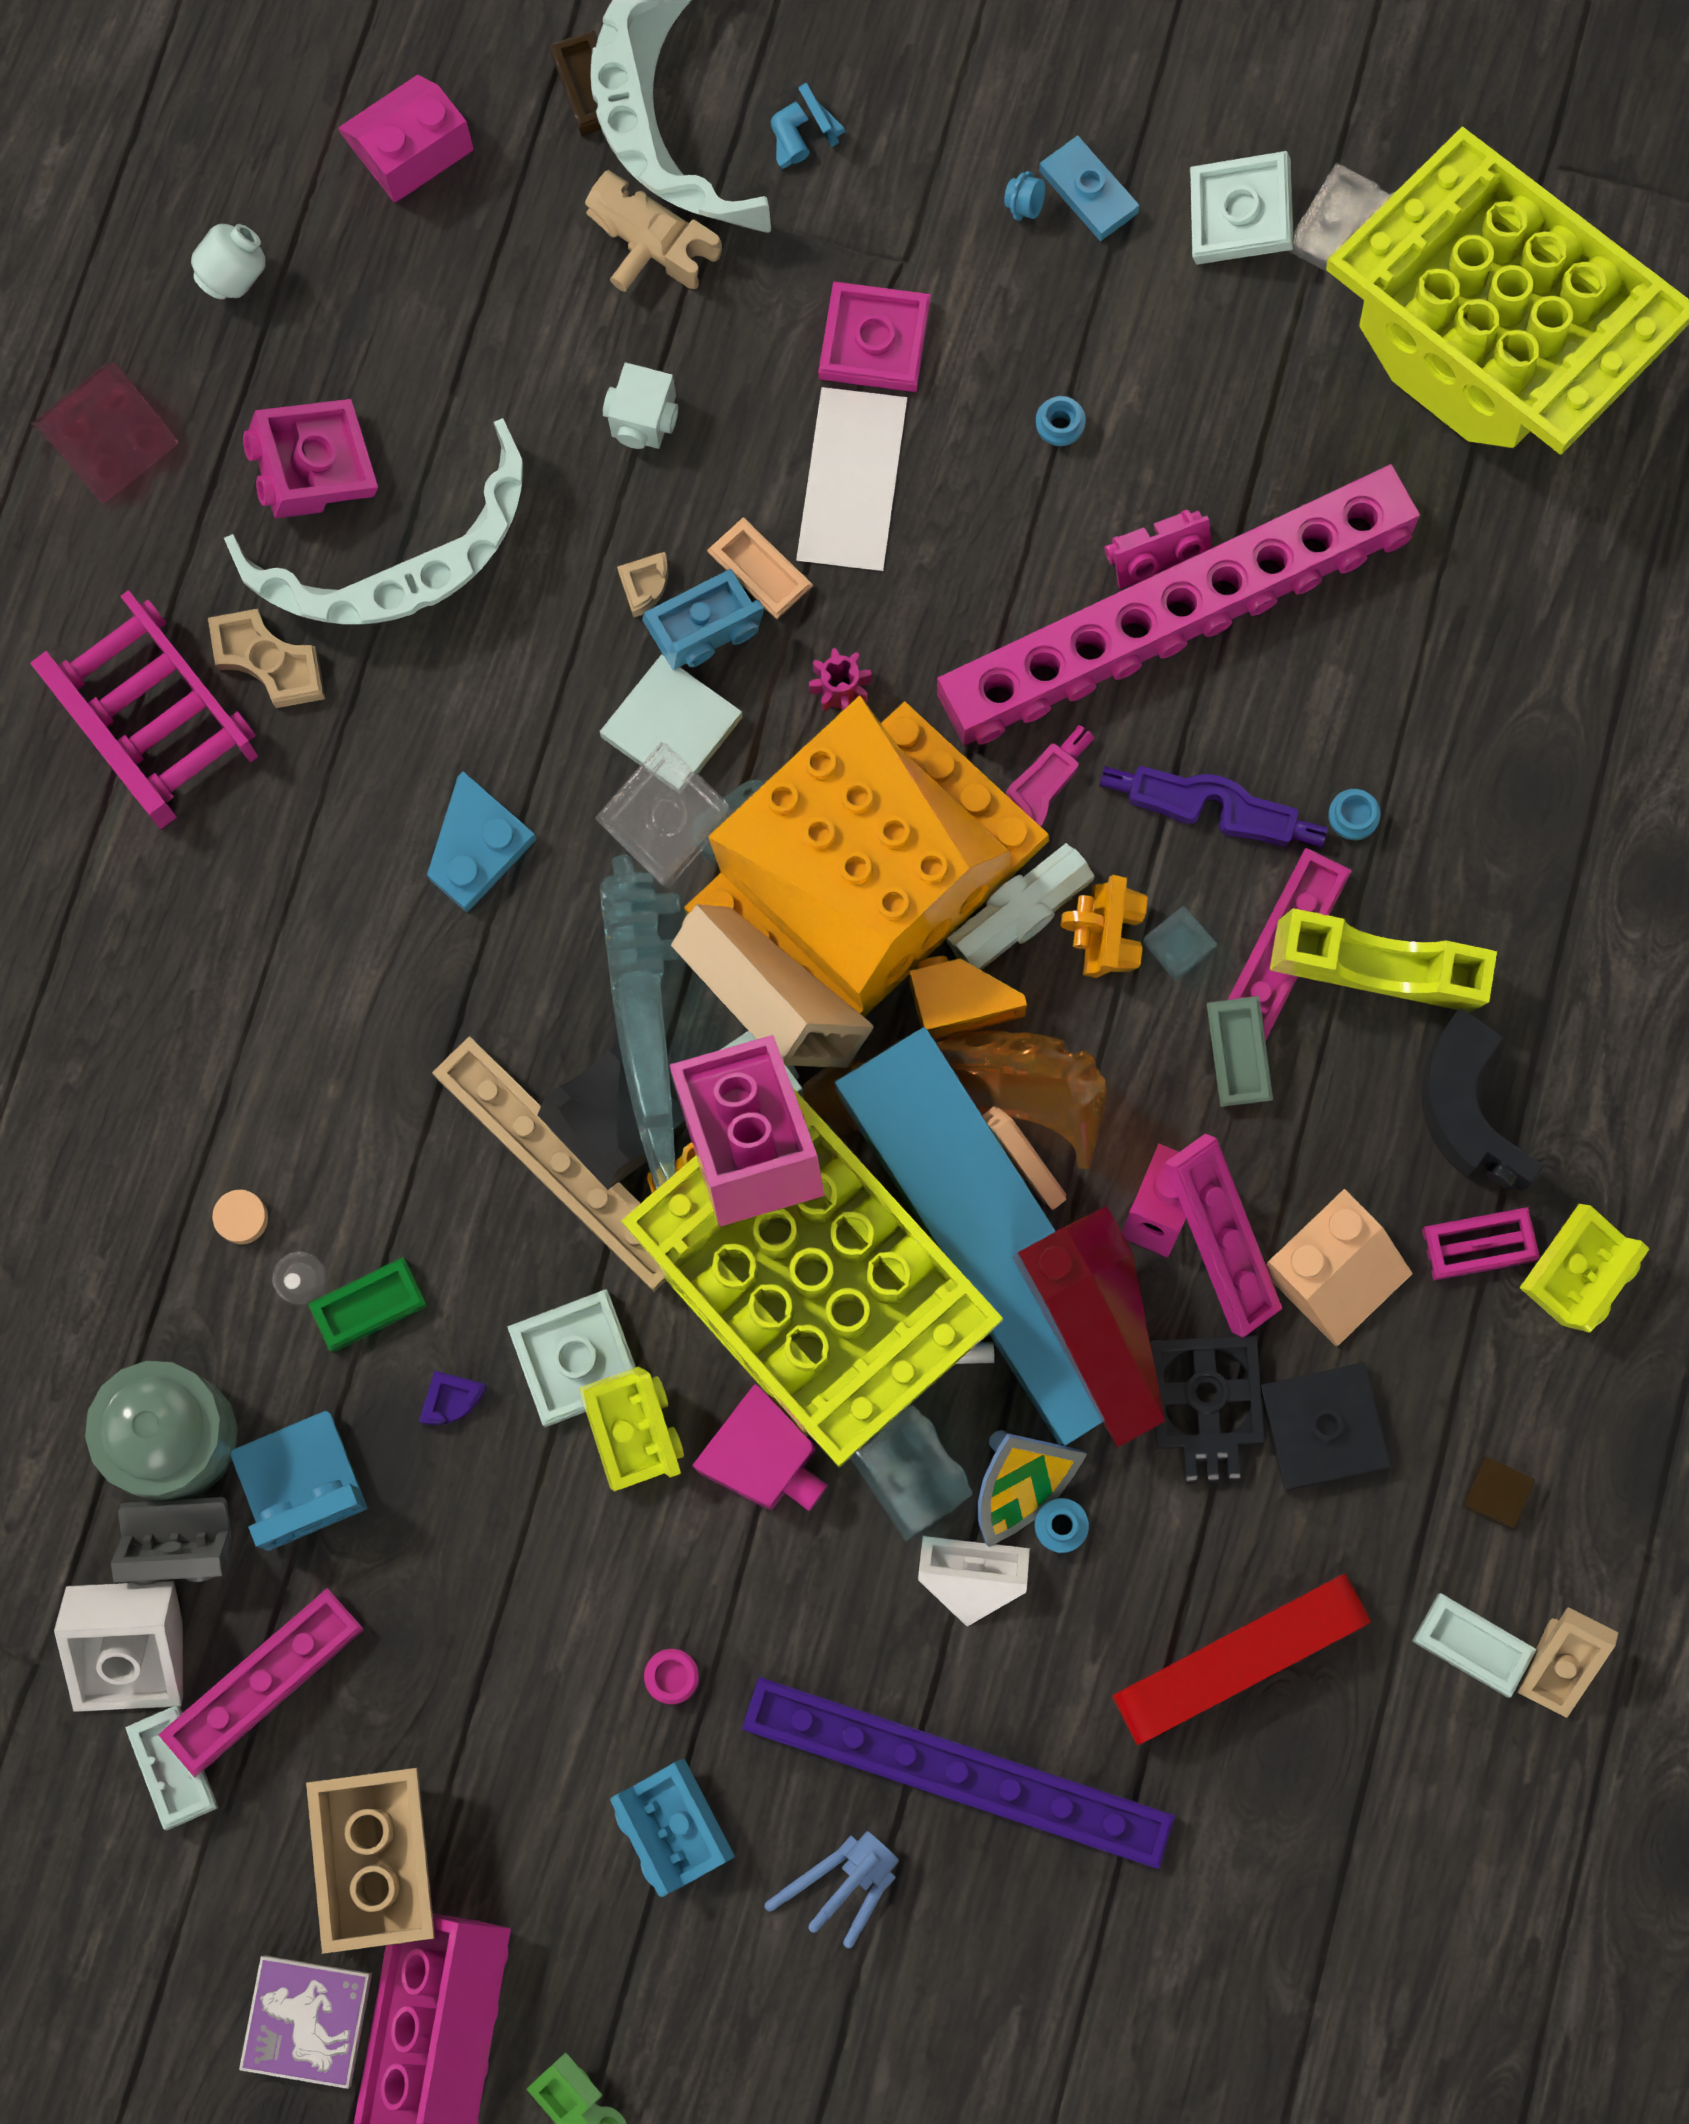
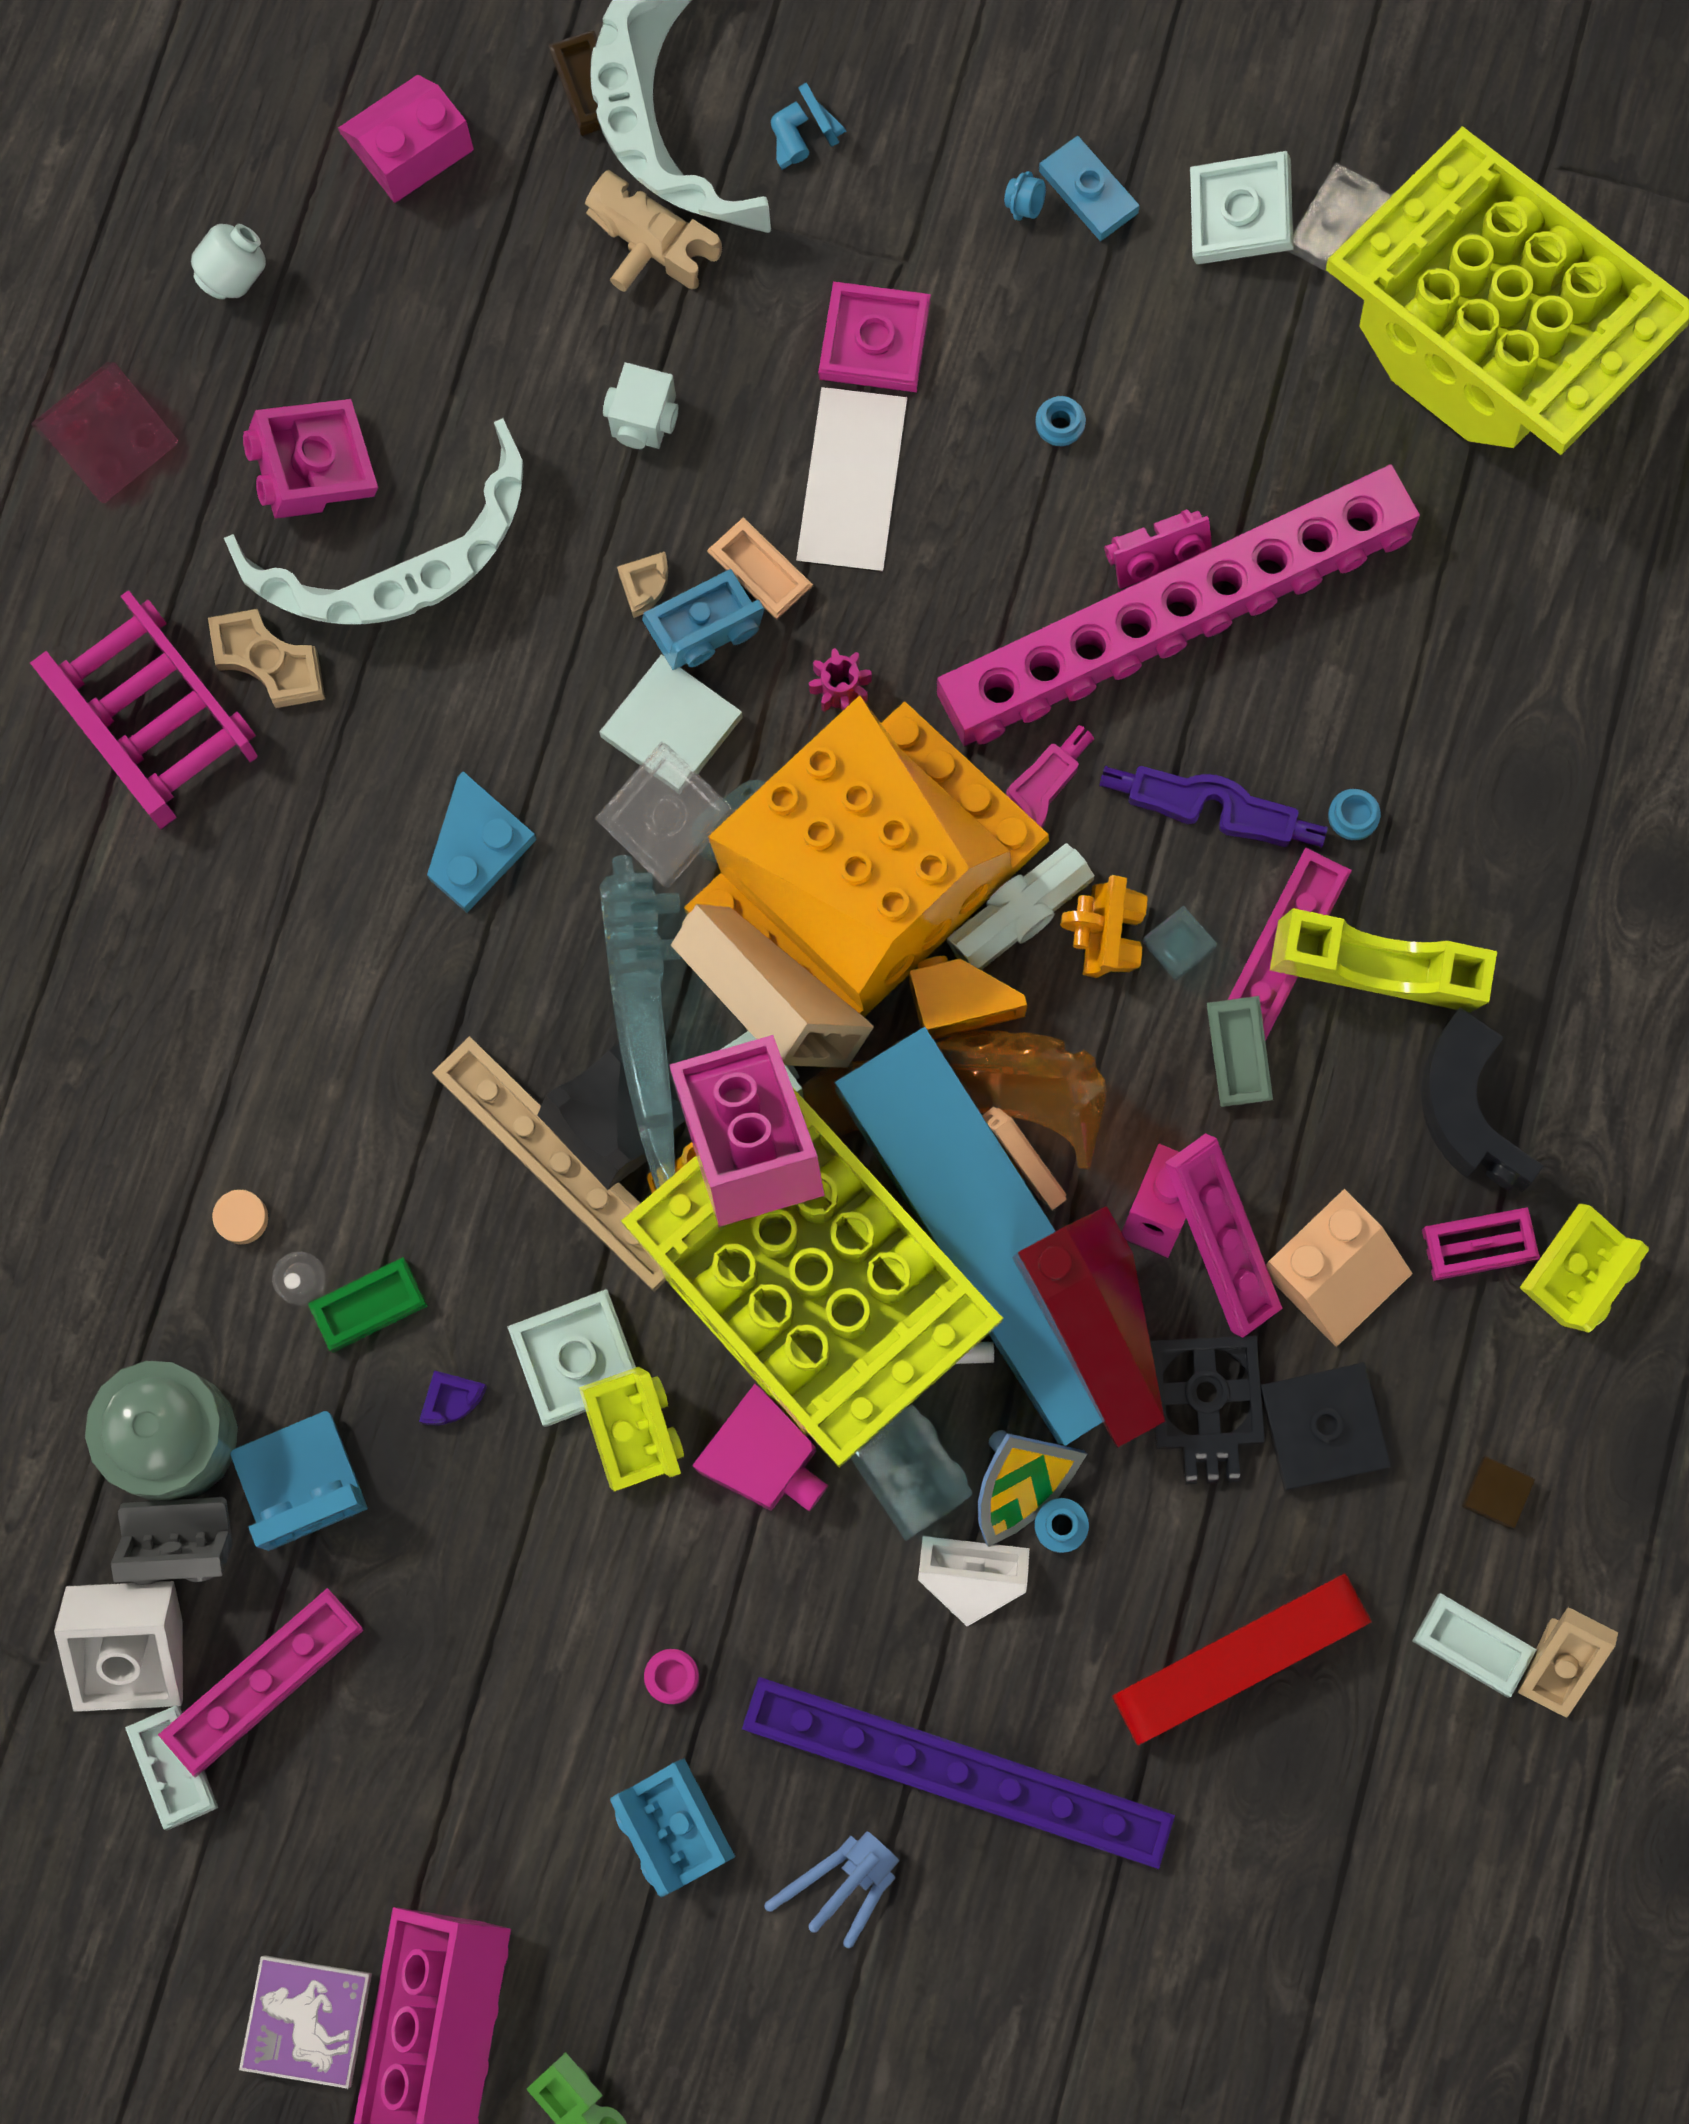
tan slope [306,1768,435,1954] -> none

